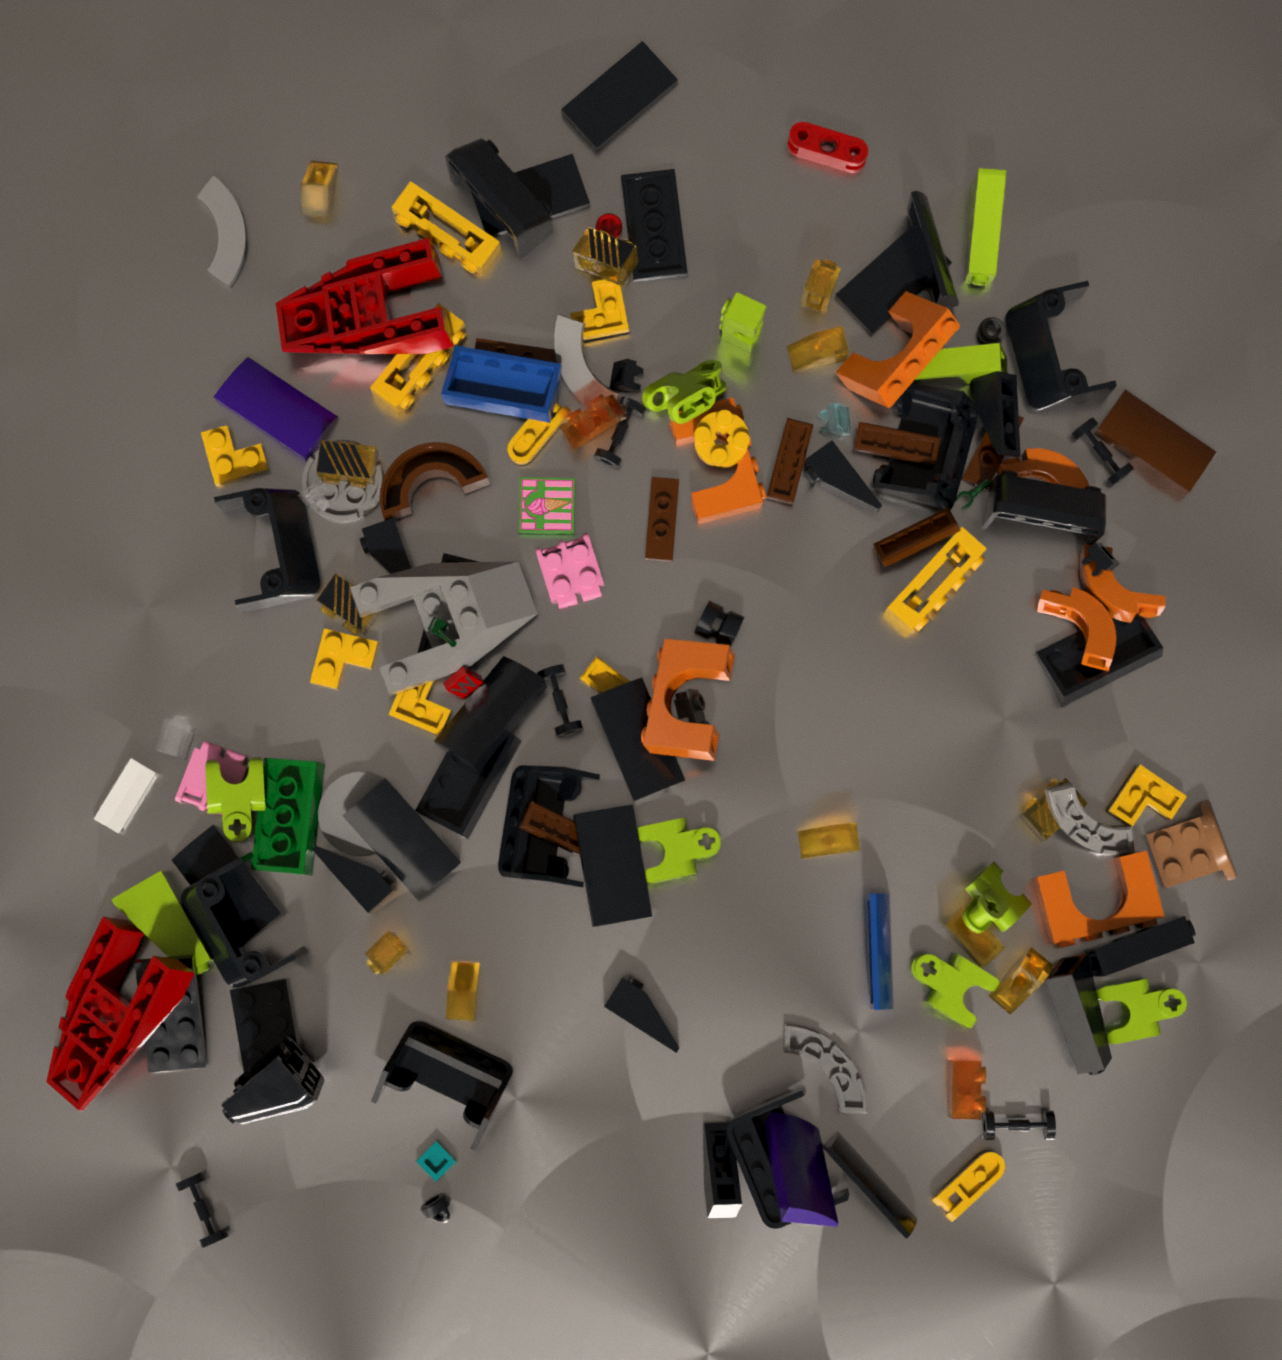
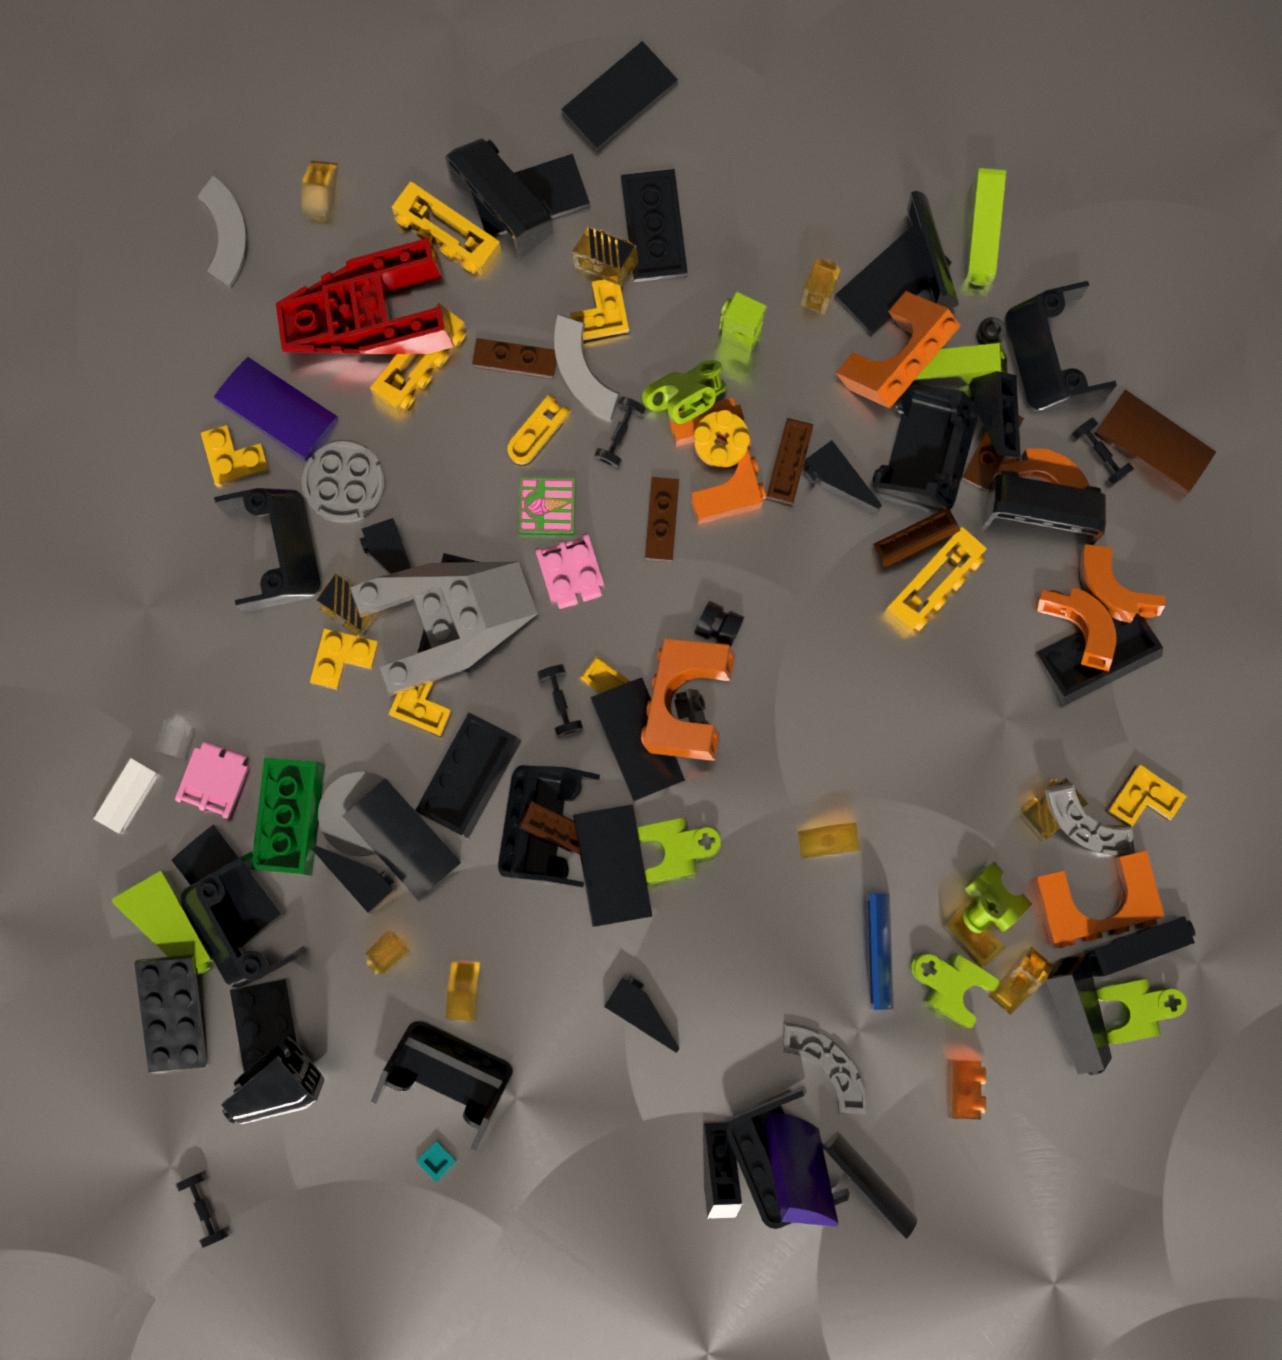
red wedge [46,916,195,1111] -> none
lime piece [205,757,265,843] -> none
clear tile [298,478,331,512] -> none
brick [316,440,379,488] -> none
reddish brown brick [380,442,490,520] -> none
black tile [421,1193,450,1223] -> none
dark green hand [428,616,457,647] -> none
black slope [434,656,547,773] -> none
blue slope [441,345,562,423] -> none
red tile [443,666,484,699] -> none
clear orange brick [560,394,627,450] -> none
red tile [595,213,623,243] -> none
black tile [609,358,644,392] -> none
clear yellow slope [787,326,849,373] -> none
red piece [788,122,869,173] -> none
clear light blue tile [819,403,852,437] -> none
reddish brown plate [853,422,941,466] -> none
yellow plate [932,1151,1005,1222] -> none
dark green hand [955,478,991,510] -> none
black wheel [982,1111,1056,1140] -> none
black tile [1082,542,1120,577] -> none
medium nougat piece [1146,800,1237,888] -> none

